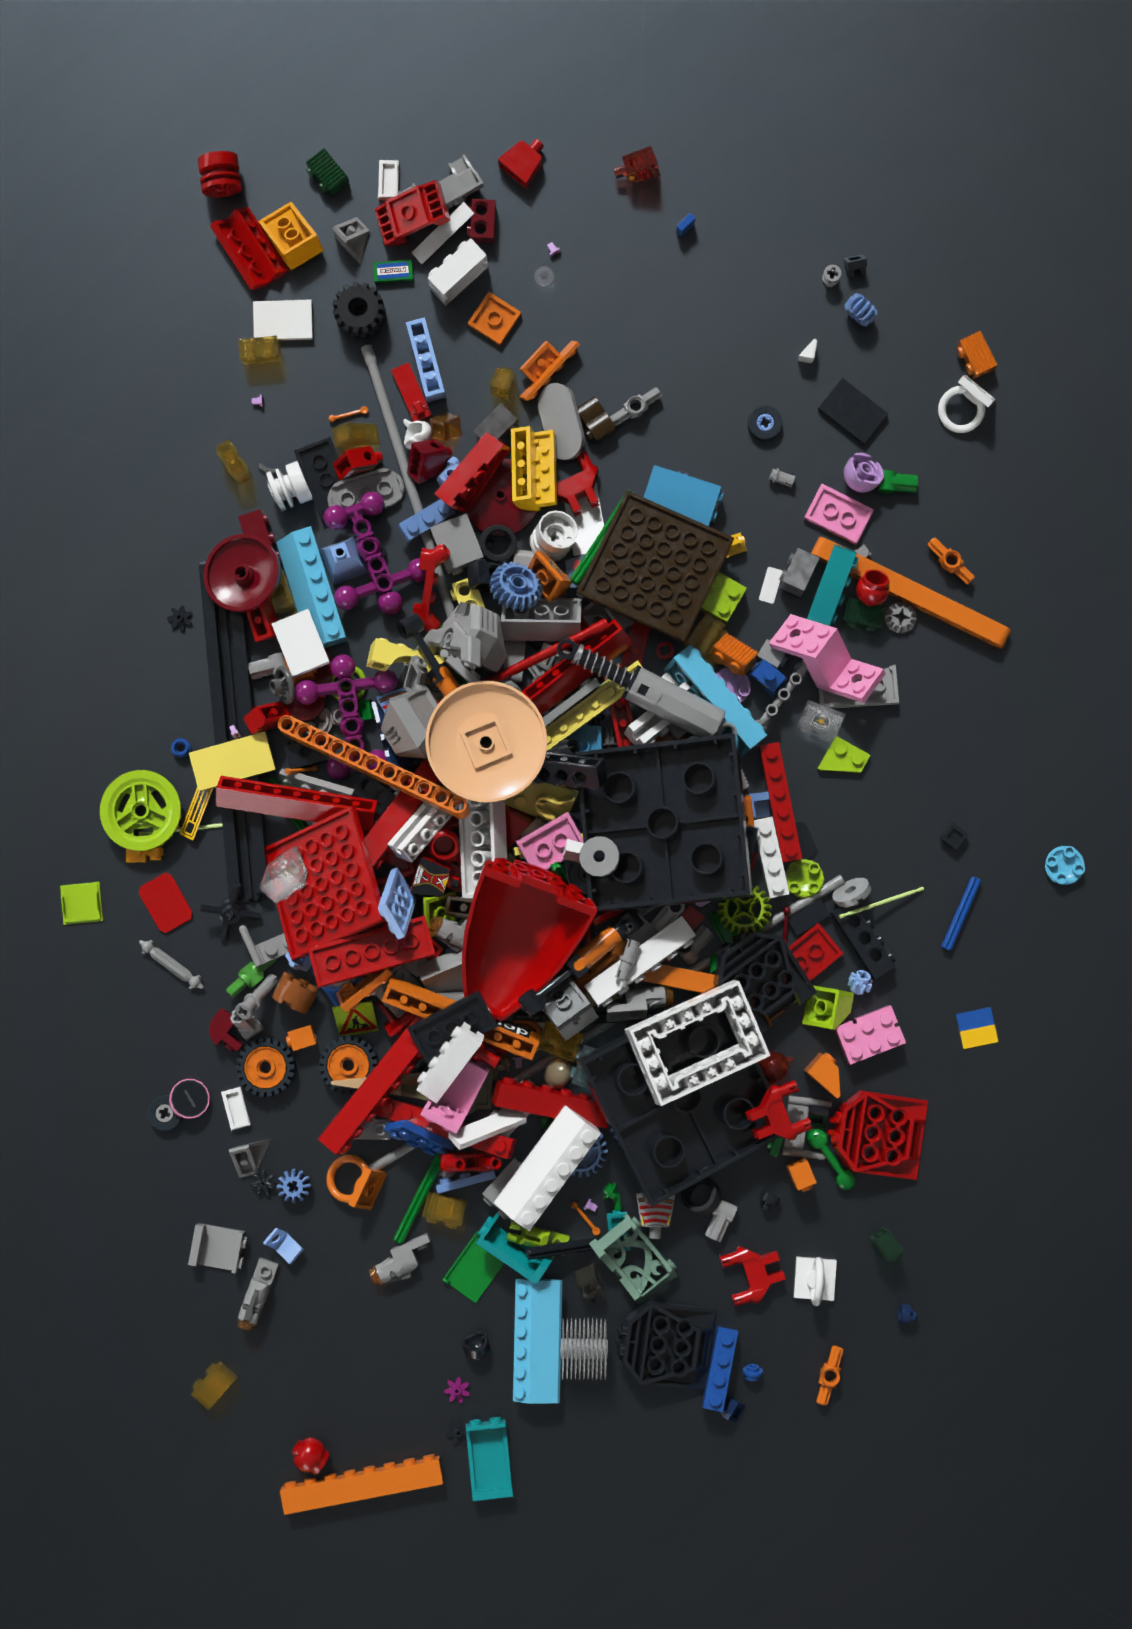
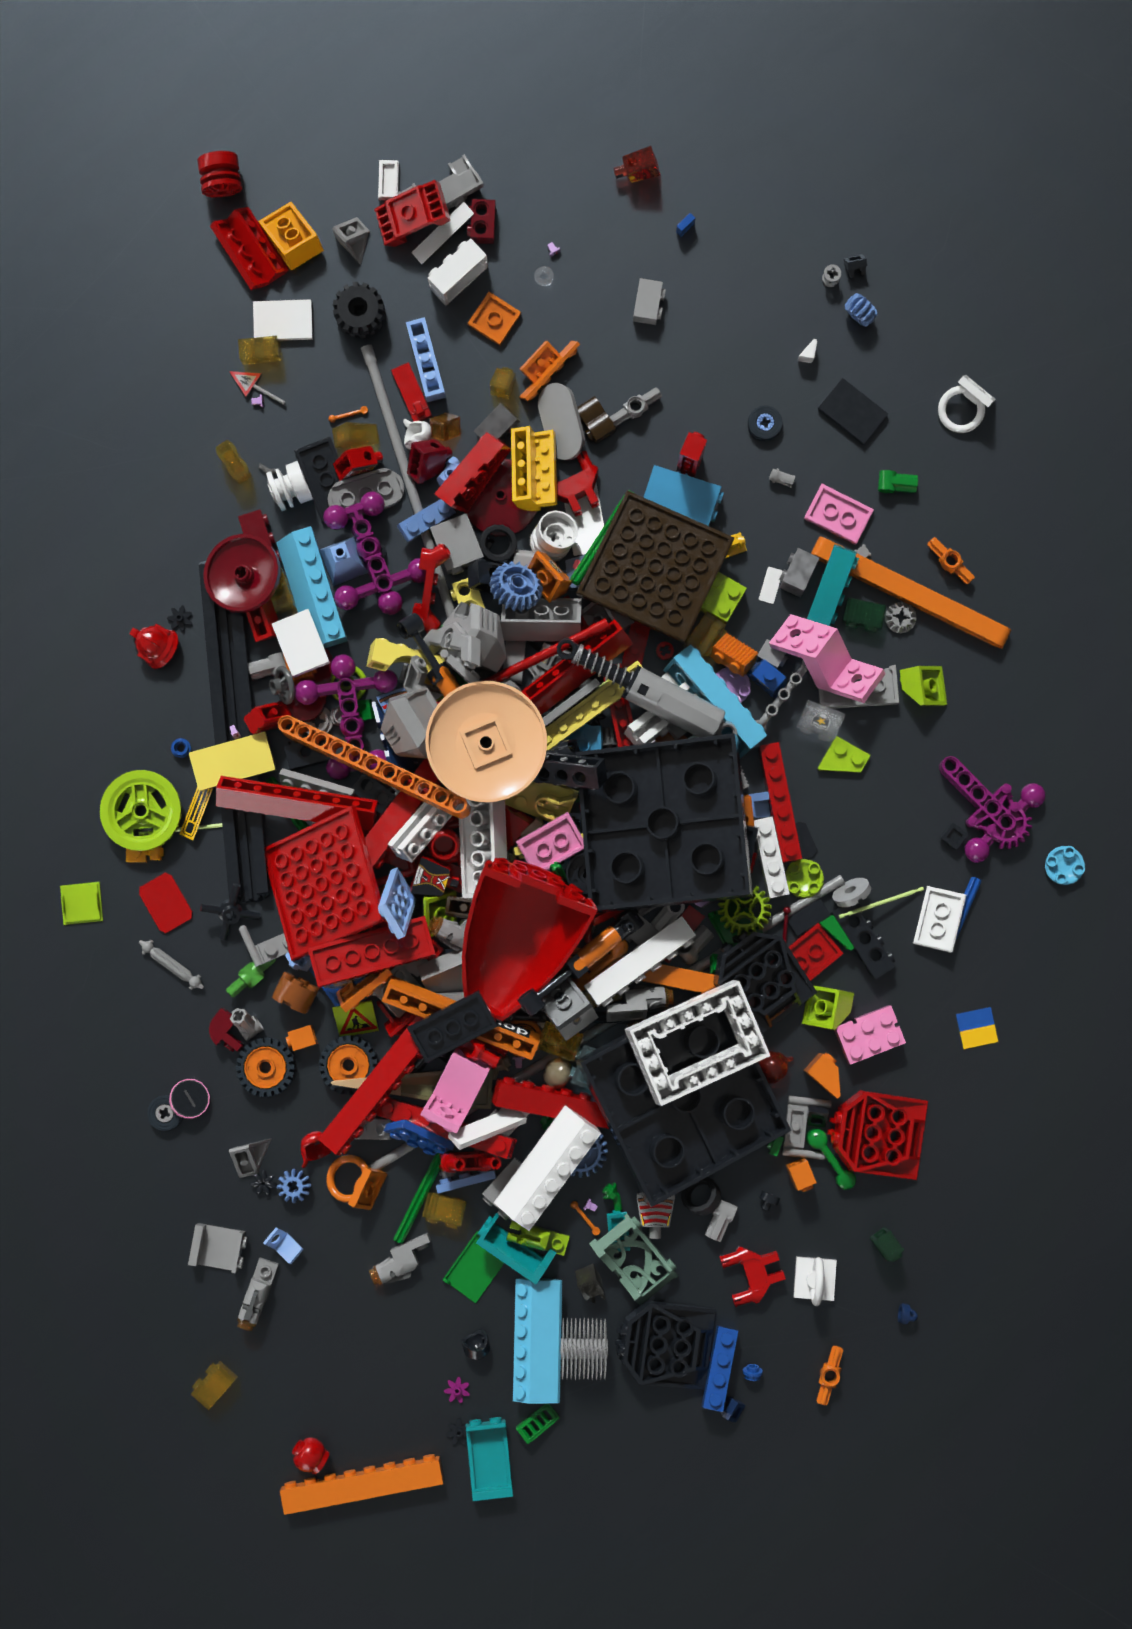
white tile [221,1087,251,1131] -> none
light grey pin [235,974,278,1020] -> none
clear slope [259,846,308,904] -> none
orange hinge [285,765,318,775] -> none
dark green brick [306,148,349,196] -> none
tile [373,260,413,284] -> none
white brick [417,1022,484,1104] -> none
red torso [498,139,544,189] -> none
black axle [525,1237,598,1260] -> none
white slope [562,839,584,863] -> none
light grey tile [579,836,620,877] -> none
light grey pin [615,939,640,981] -> none
red connector [745,1080,813,1141] -> none
lavender cylinder [843,453,884,493] -> none
light blue gear [847,970,873,995] -> none
red piece [856,569,890,606] -> none
orange brick [956,331,998,379] -> none
none -> red helmet [129,623,178,669]
none -> piece [229,371,285,405]
none -> red hair [300,1131,331,1168]
none -> green slope [516,1403,560,1444]
none -> light grey brick [633,278,666,325]
none -> red brick [676,432,707,478]
none -> green slope [819,915,854,951]
none -> lime slope [900,666,947,706]
none -> white tile [913,886,967,953]
none -> magenta piece [939,756,1046,863]

